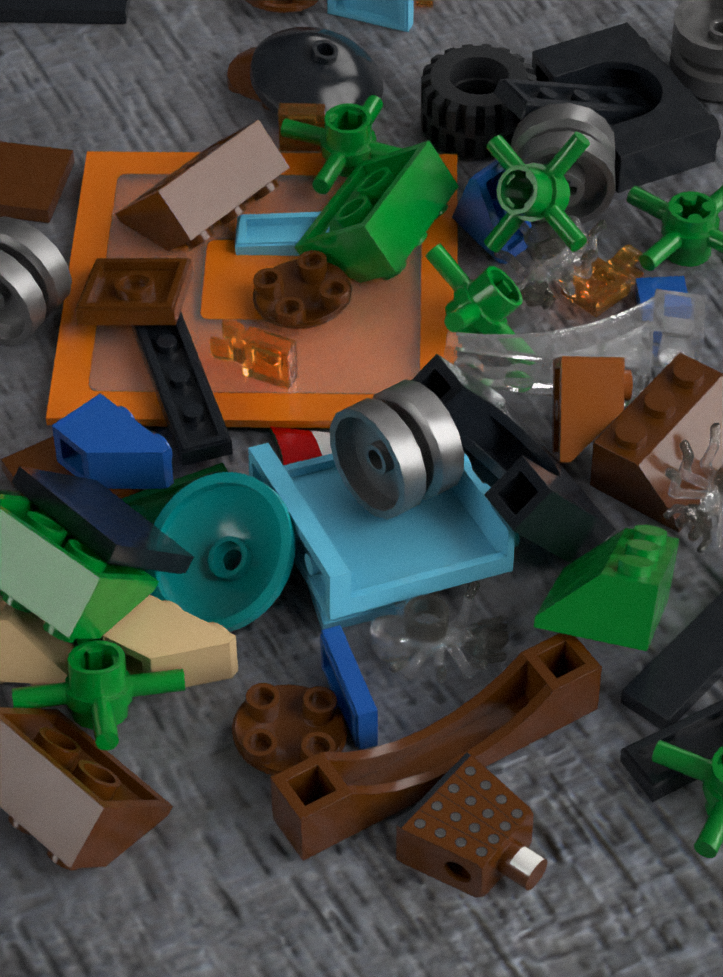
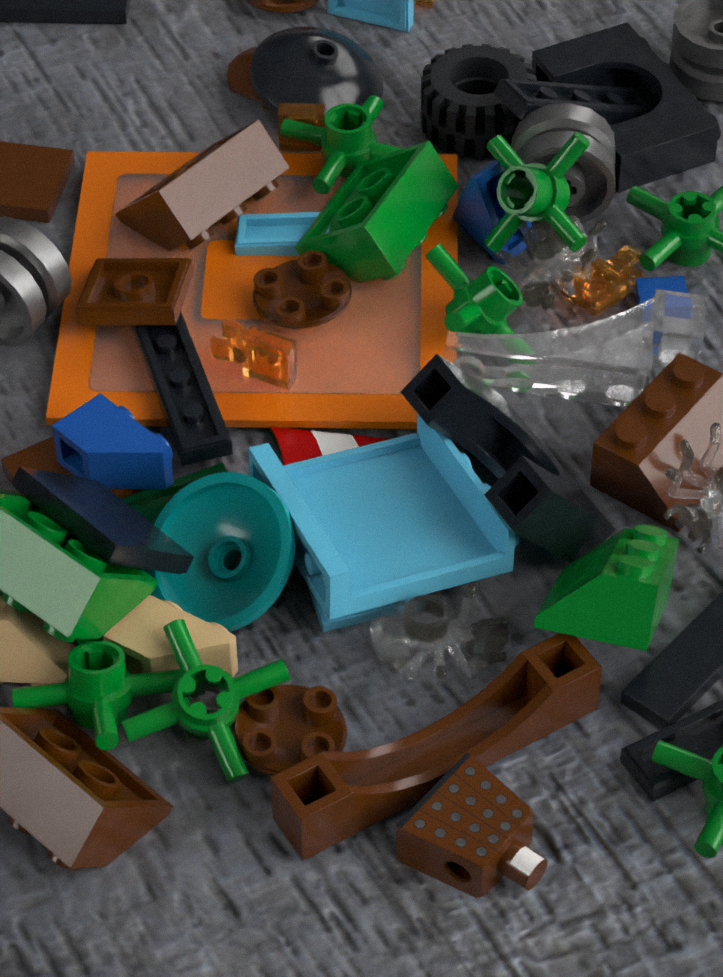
blue tile [320,625,378,750] -> none
flat silver wheel [330,379,464,520] -> none
dark orange slope [552,356,633,463] -> none
none -> green bar [120,619,290,784]

